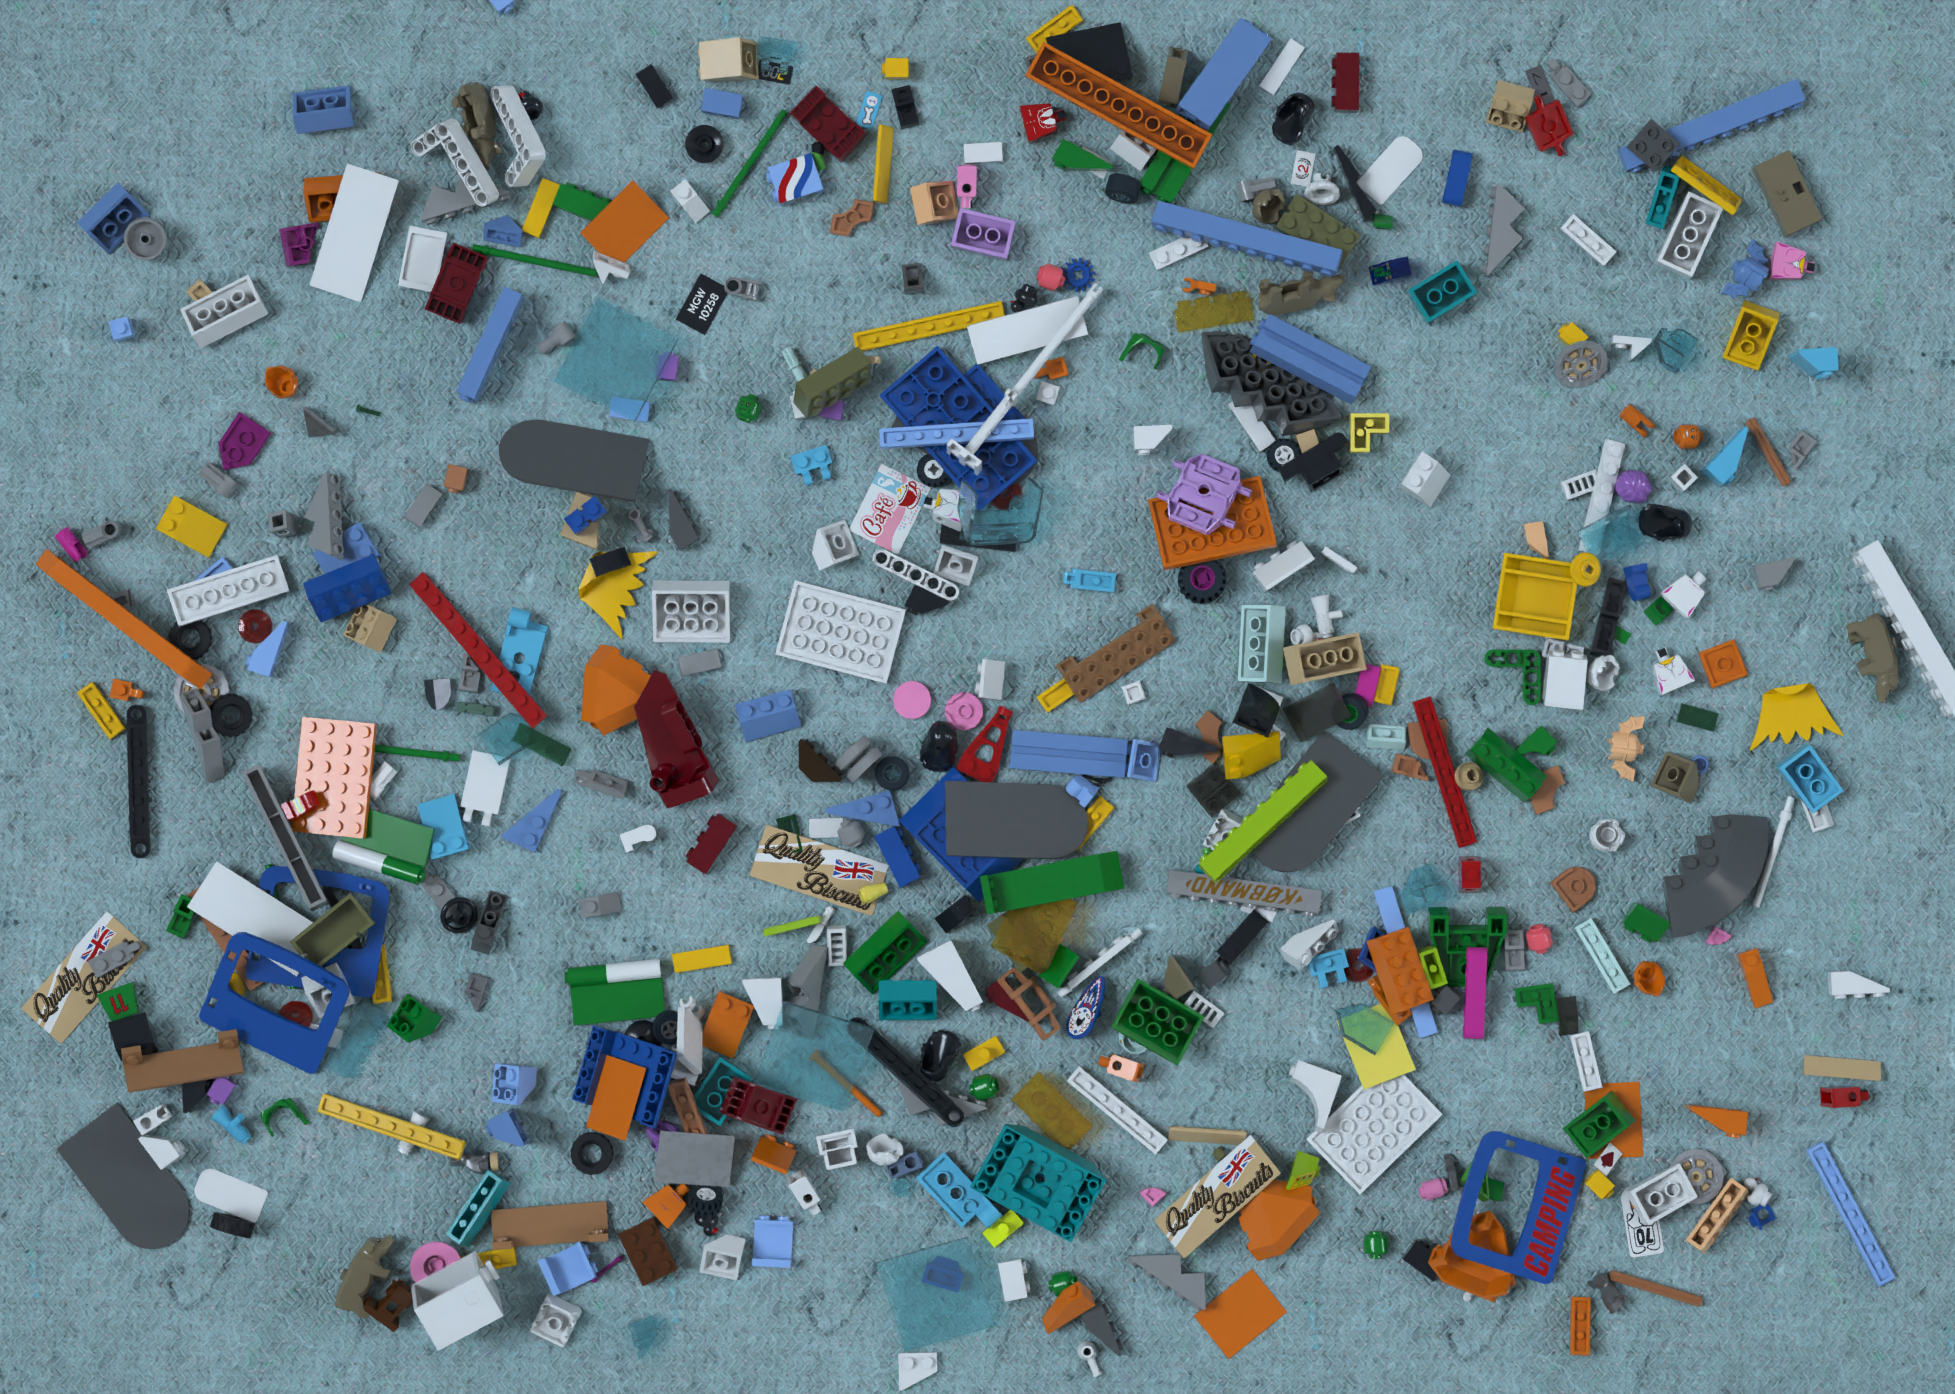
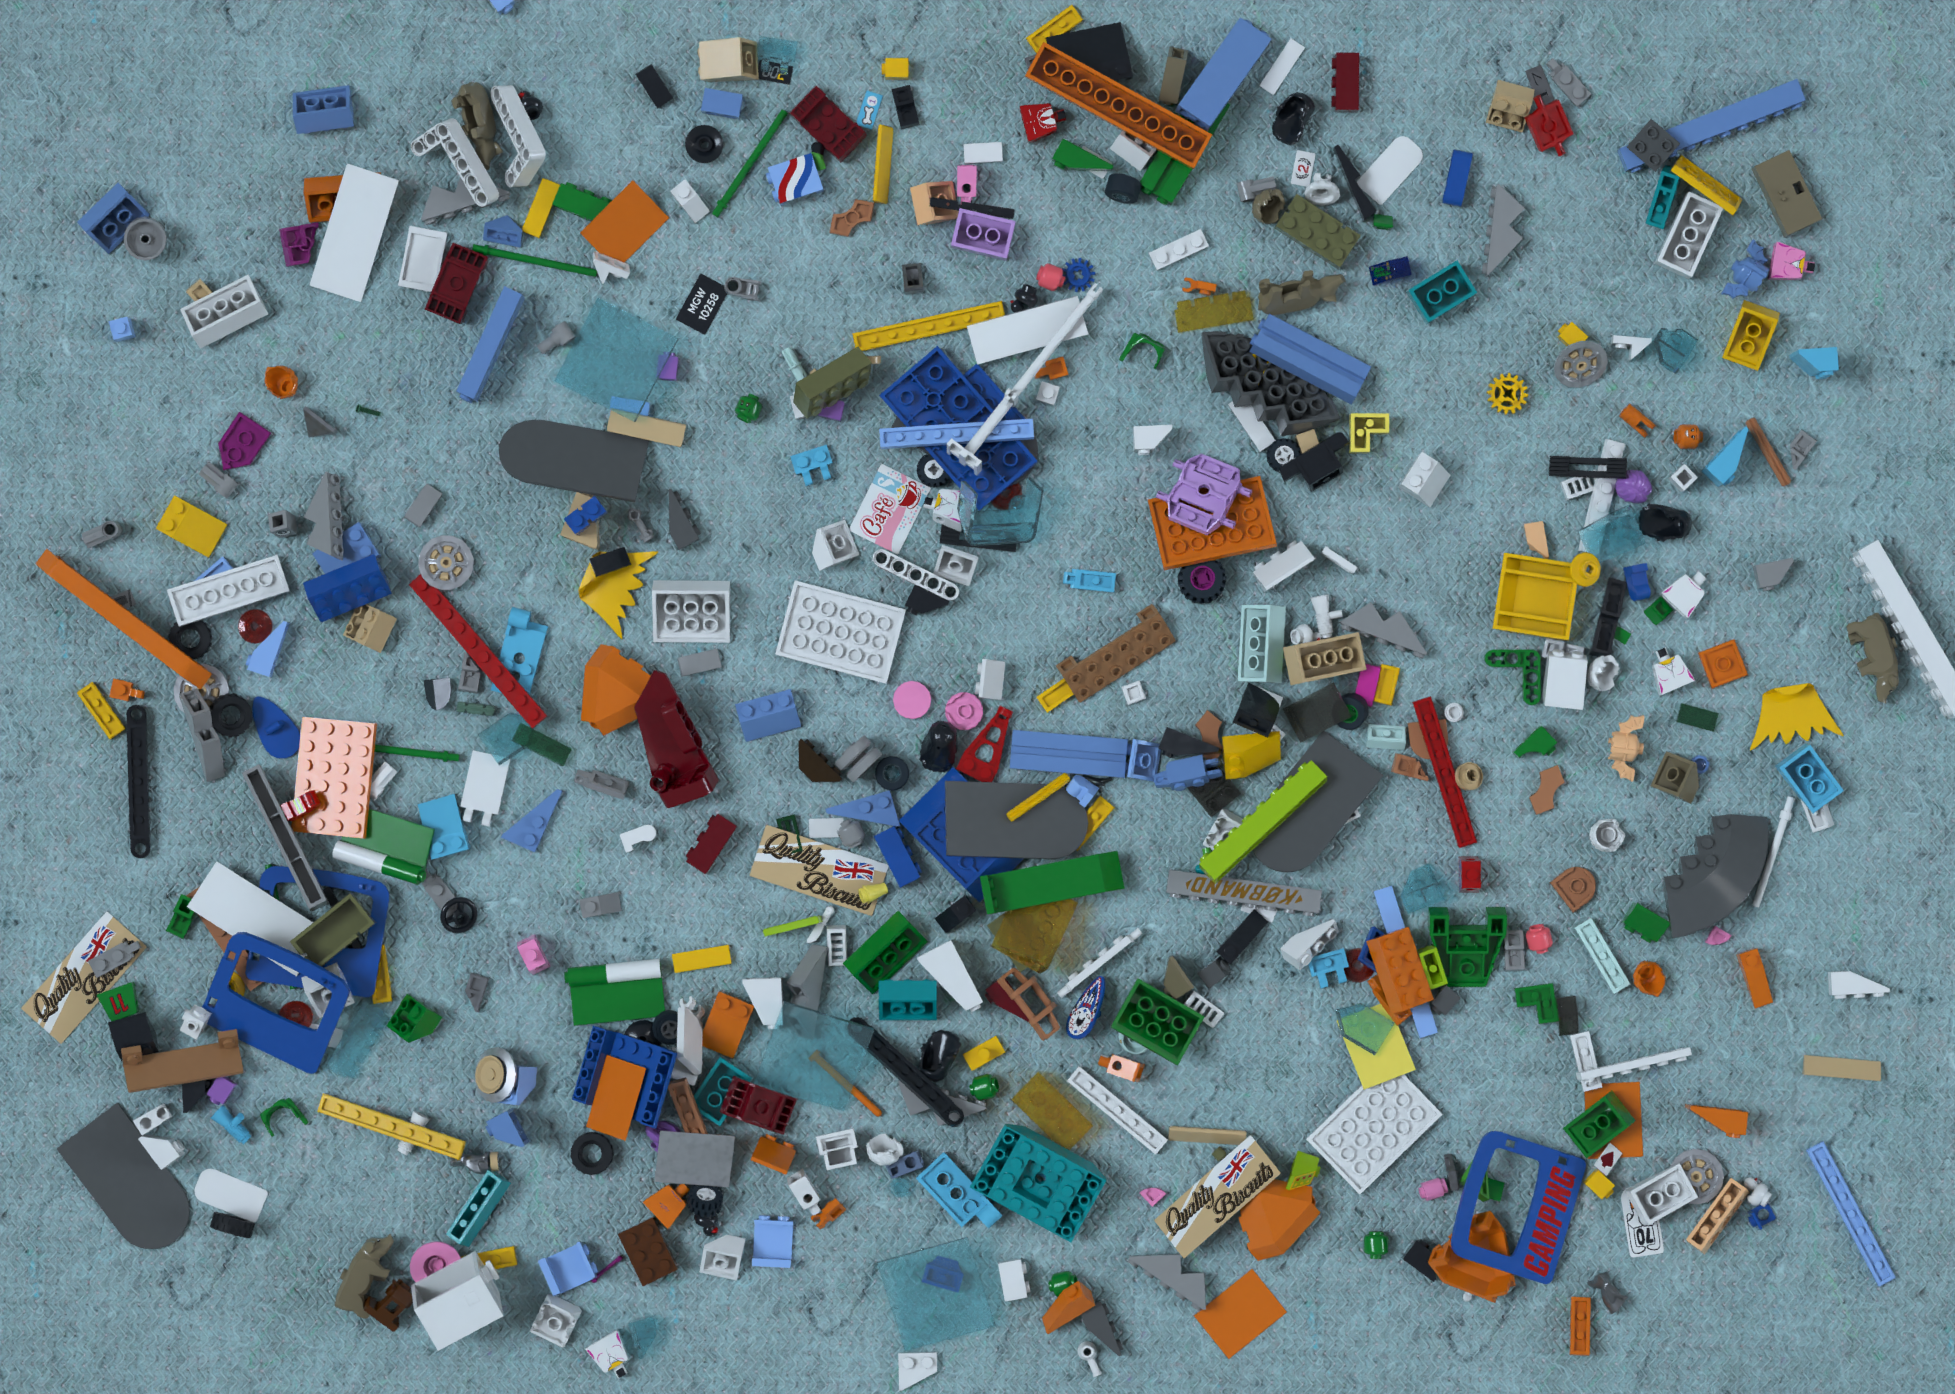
dark pink hinge [55,527,88,562] -> none
nougat brick [444,464,469,494] -> none
dark grey slope [471,891,508,955] -> none
medium nougat bracket [491,1201,609,1250] -> none
neon yellow tile [982,1210,1024,1248] -> none
green slope [1038,943,1080,989] -> none
medium blue brick [1151,201,1343,277] -> none
white arch [1288,1060,1342,1133] -> none
dark pink beam [1463,947,1487,1039] -> none
green slope [1465,728,1547,802] -> none
white plate [1560,214,1616,267] -> none
nougat axle [1609,1270,1702,1307] -> none
red torso [1820,1086,1869,1108] -> none
none -> white brick [180,1004,212,1040]
none -> blue shield [252,696,300,758]
none -> flat silver piece [418,535,474,590]
none -> piece [474,1047,517,1103]
none -> bright pink torso [517,934,551,975]
none -> white torso [585,1329,629,1378]
none -> tan slope [607,408,686,447]
none -> orange plate [811,1198,847,1229]
none -> black piece [929,197,1014,219]
none -> yellow axle [1006,773,1071,822]
none -> medium blue hinge [1153,755,1222,791]
none -> light grey slope [1339,602,1427,659]
none -> white plate [1444,703,1464,722]
none -> yellow gear [1486,373,1528,415]
none -> black container [1549,456,1627,479]
none -> white plate [1576,1047,1692,1083]

